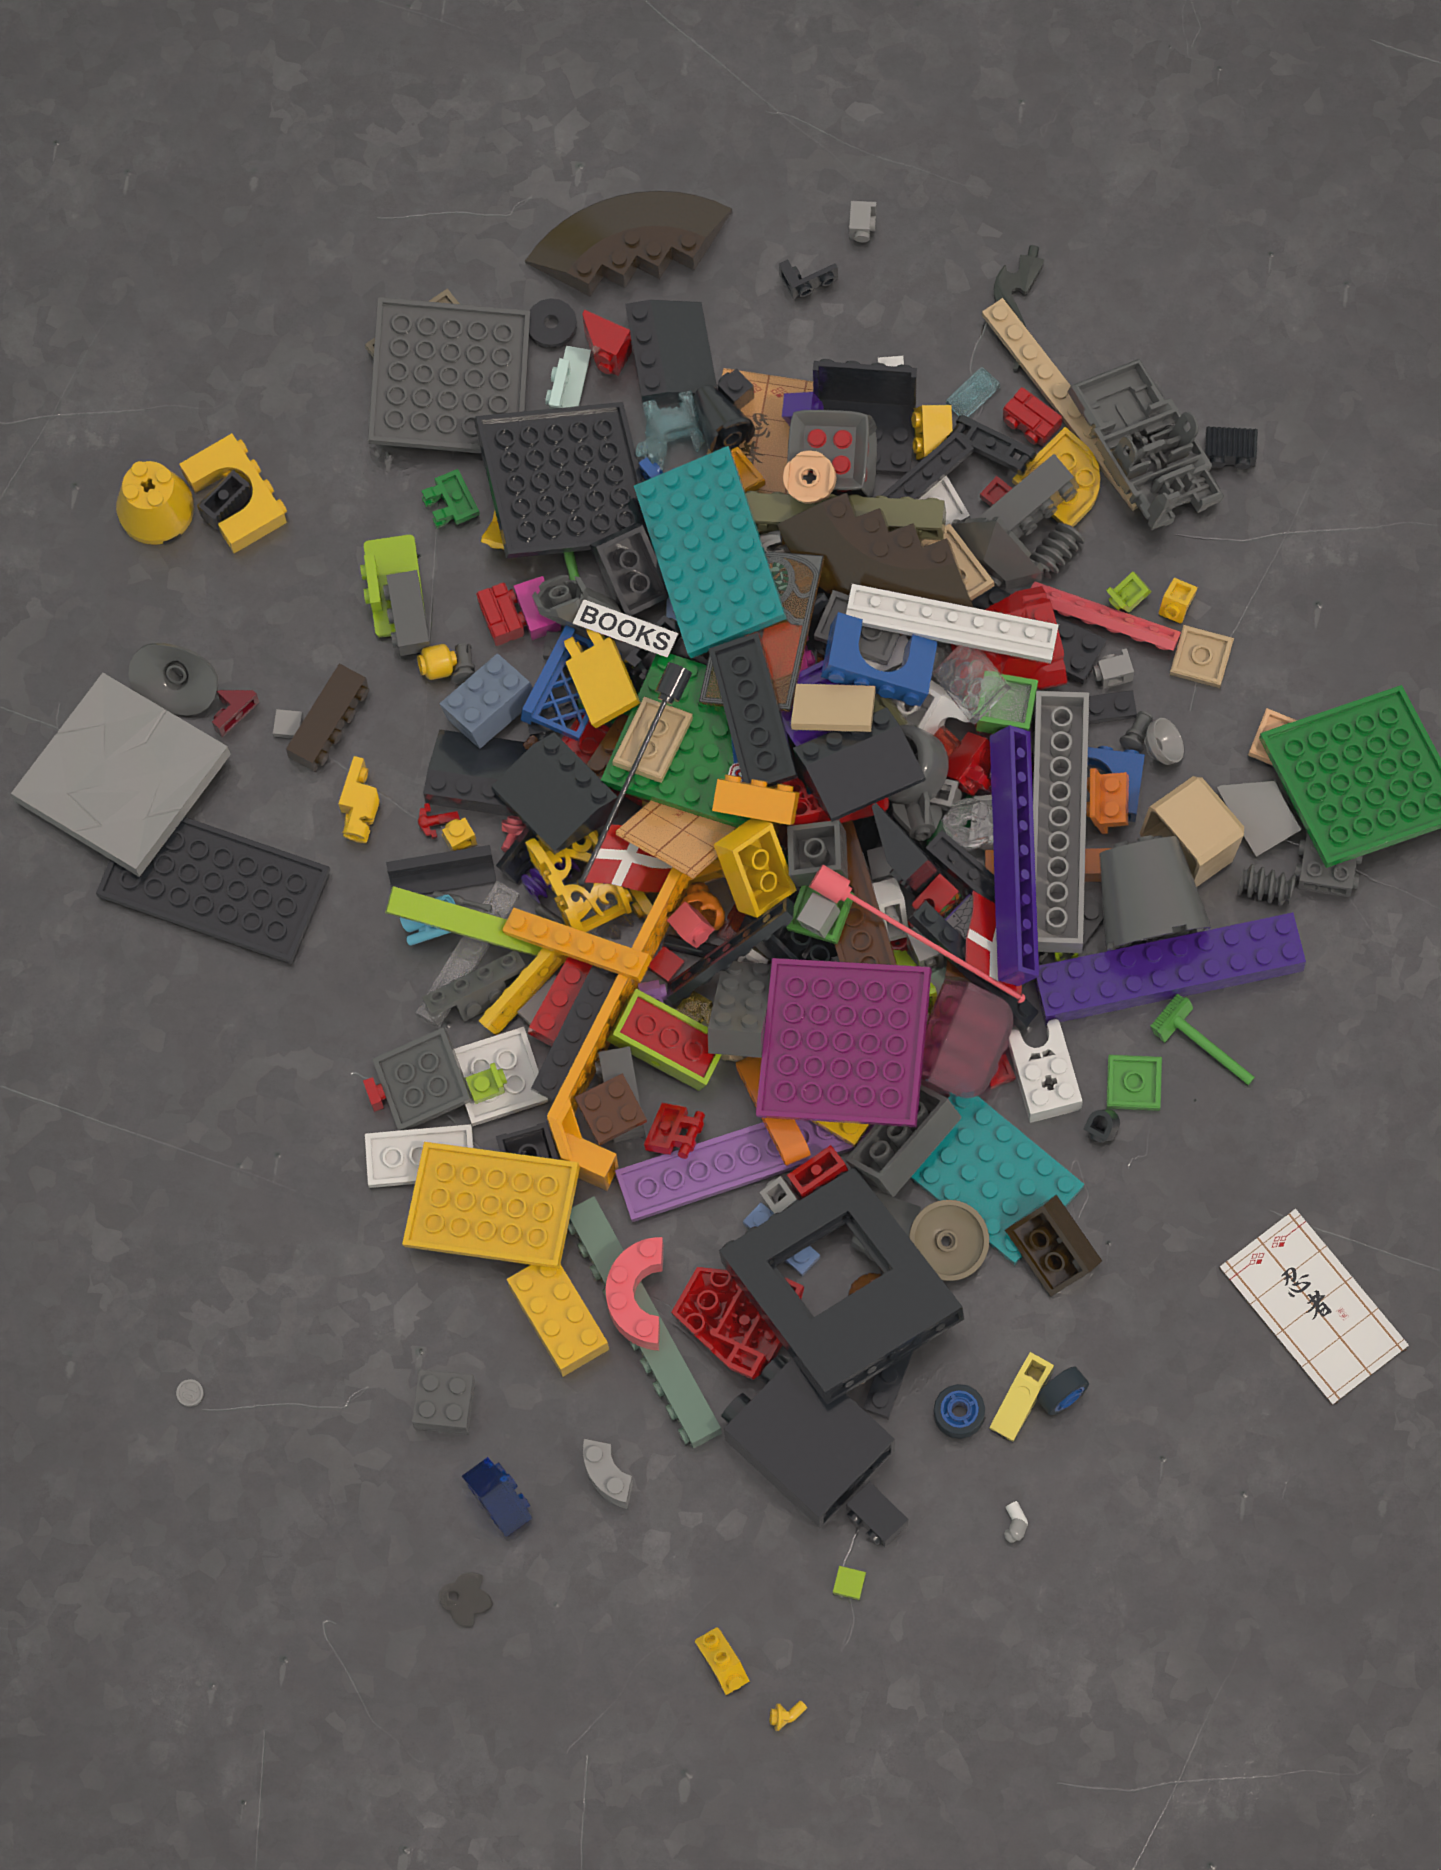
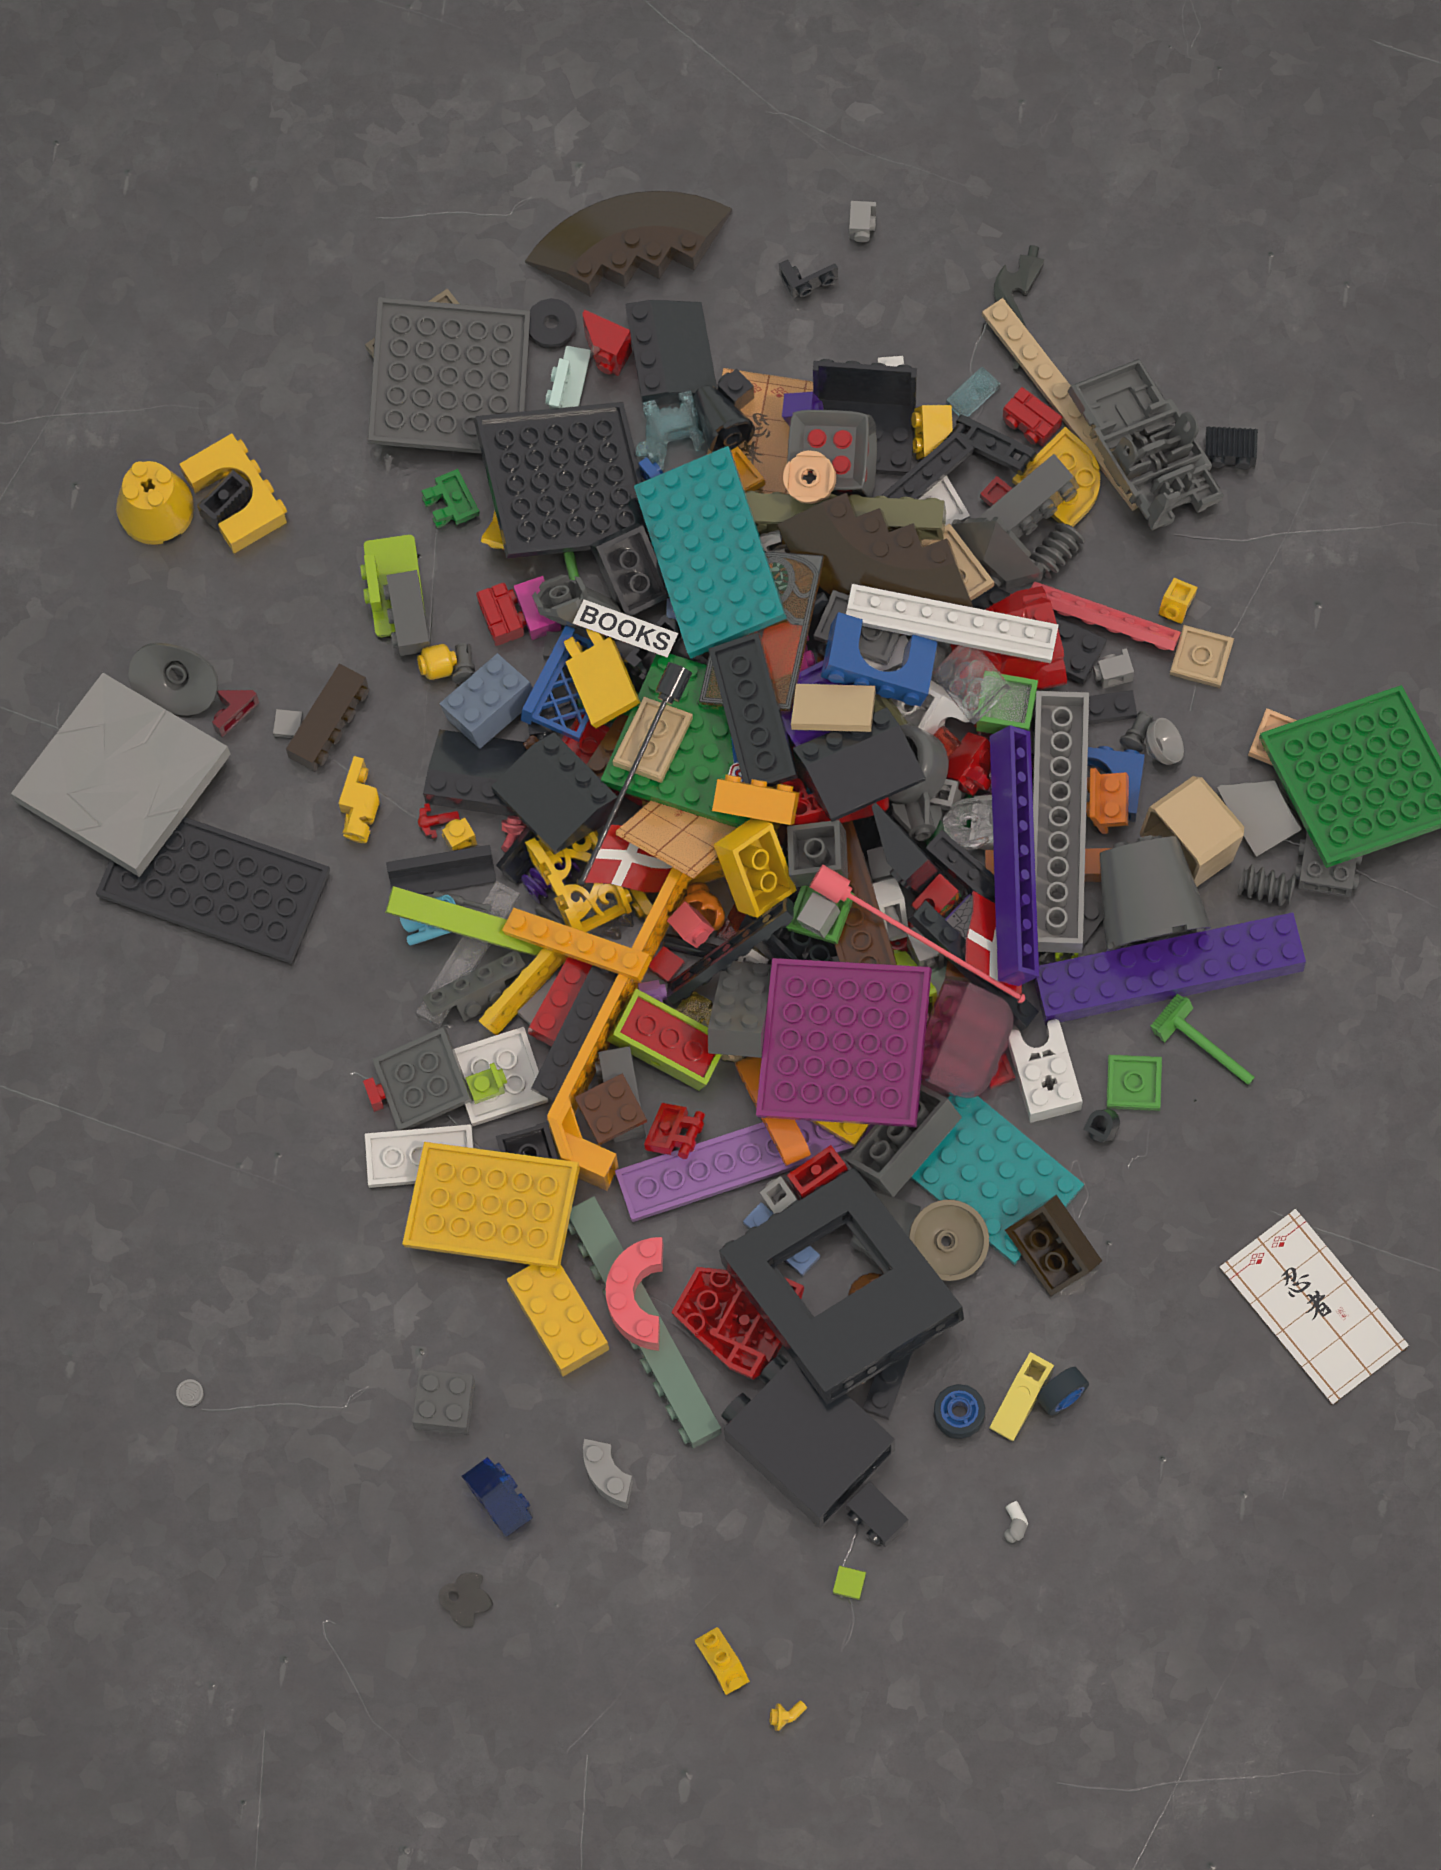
lime bracket [1106,572,1152,612] -> none

